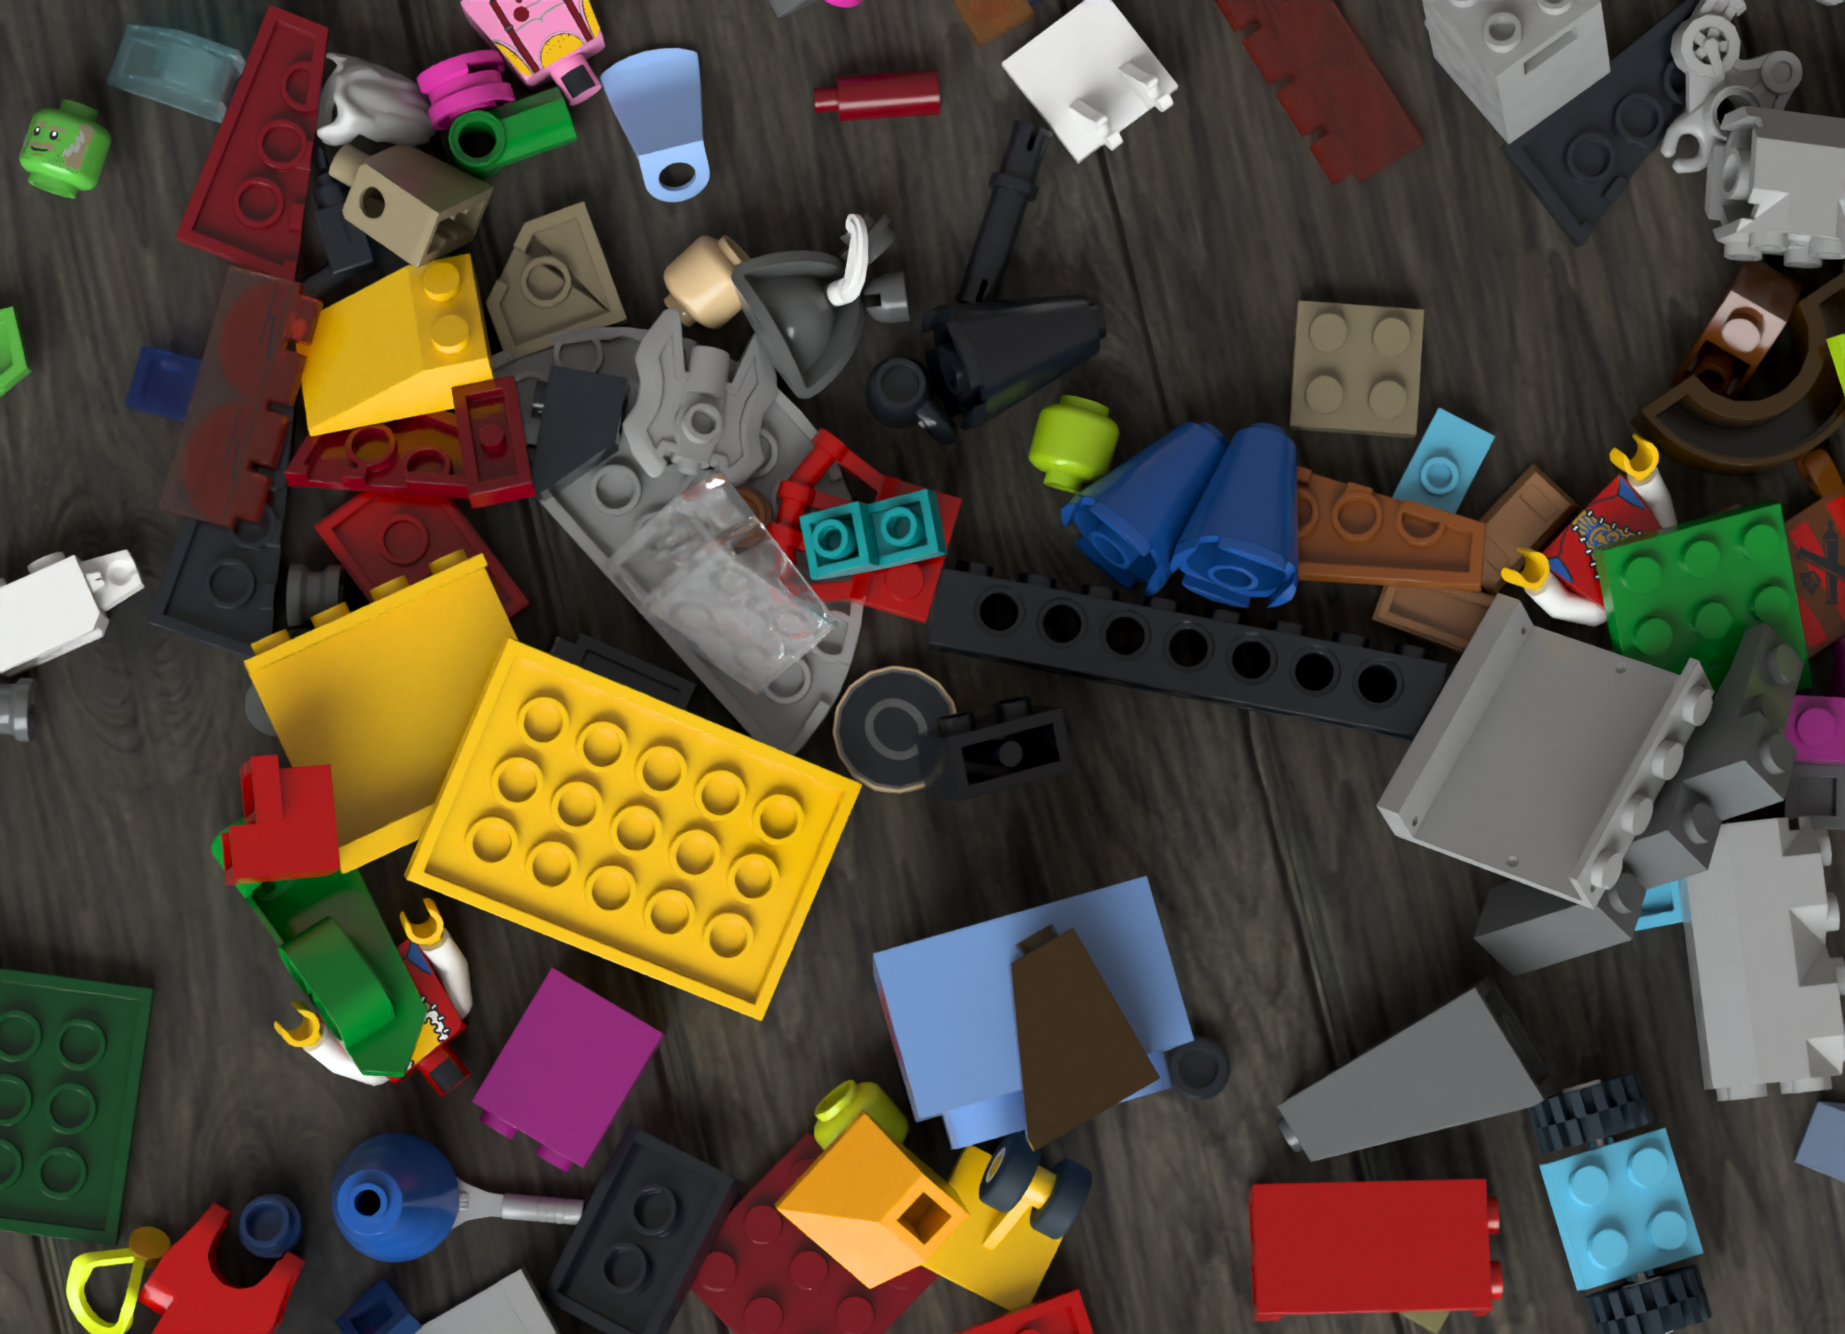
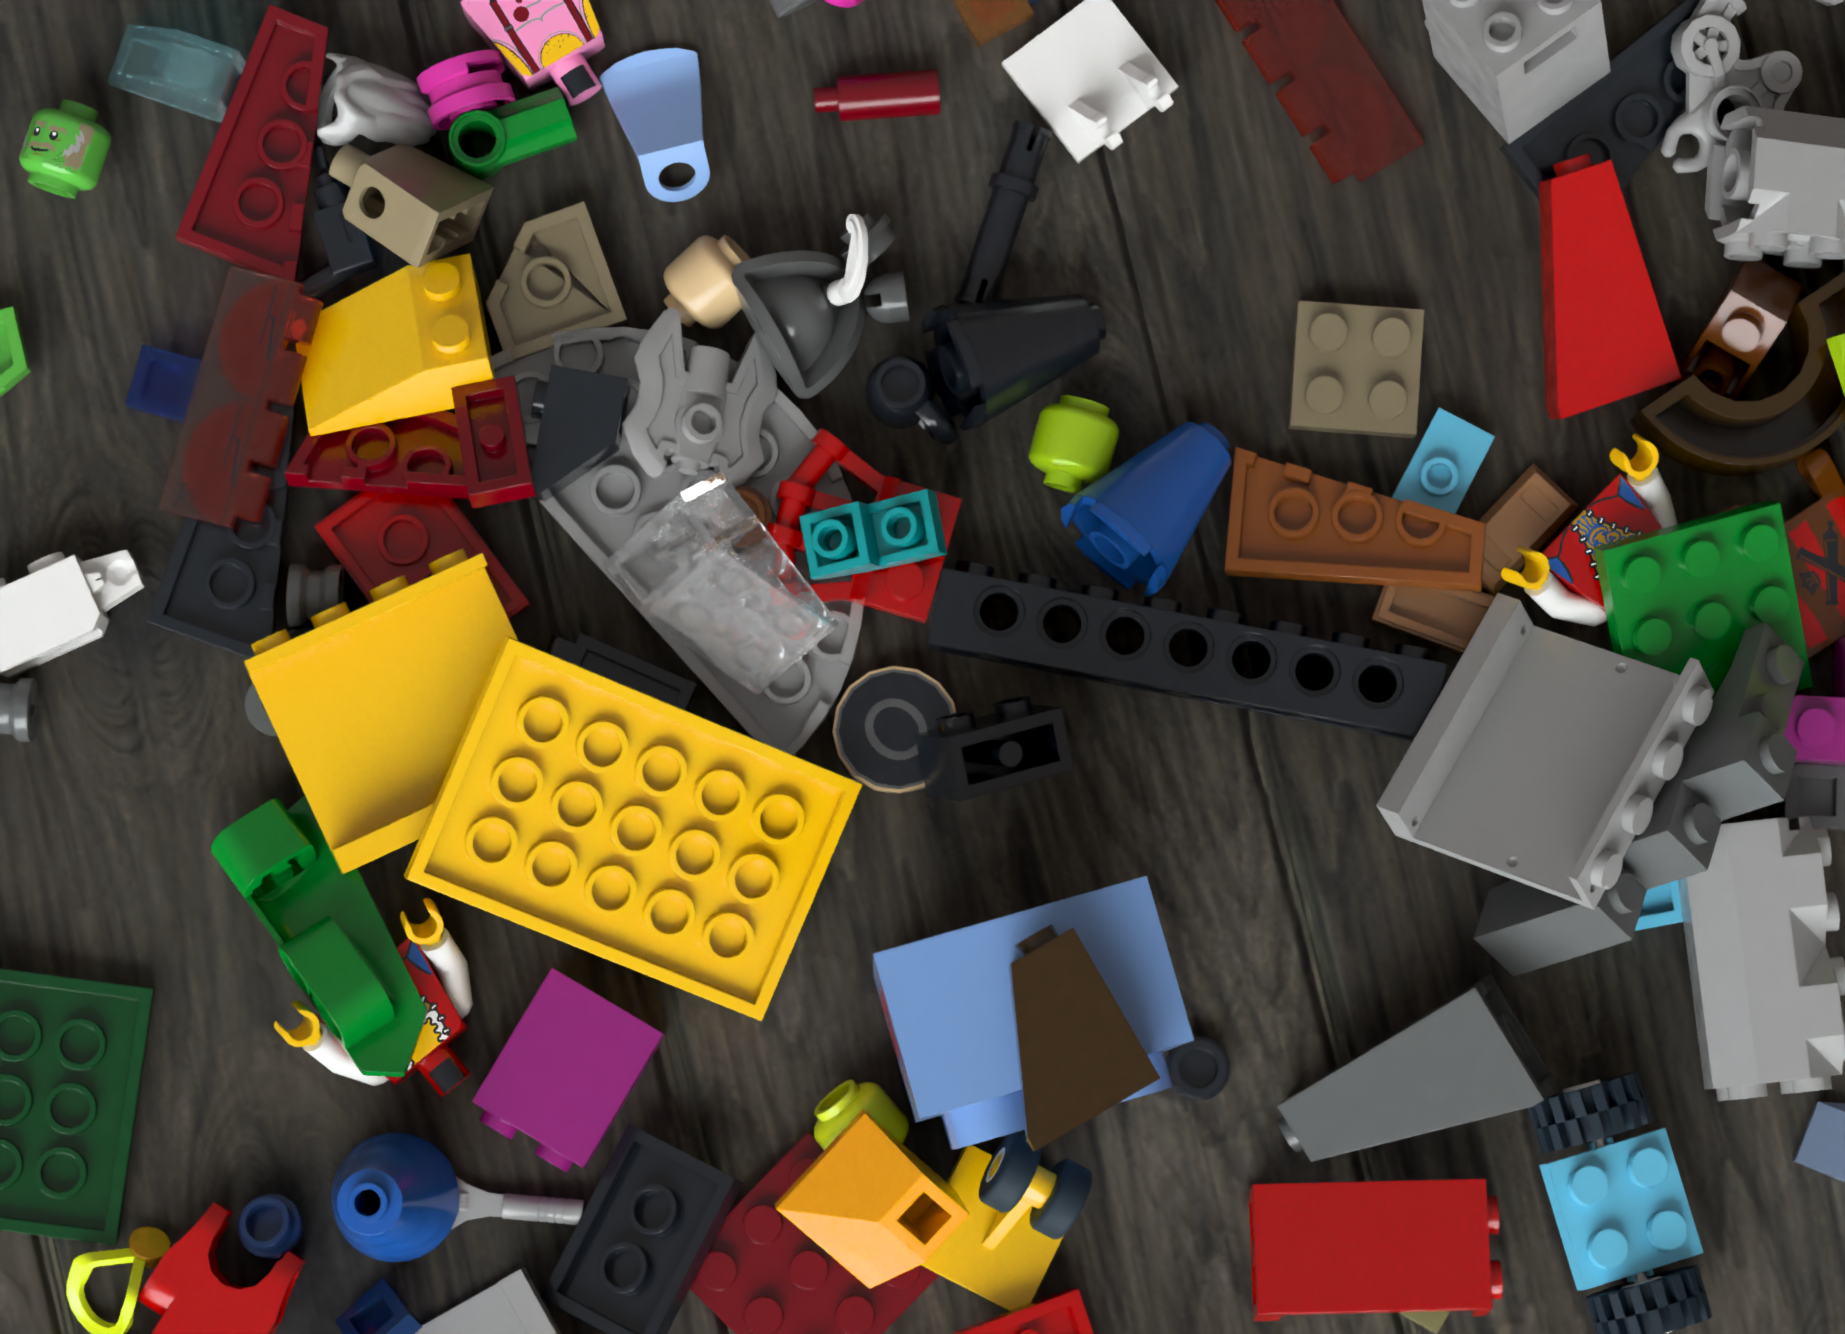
red plate [221,754,341,885] -> none
blue cone [1170,423,1299,608] -> none
none -> red slope [1539,153,1681,419]

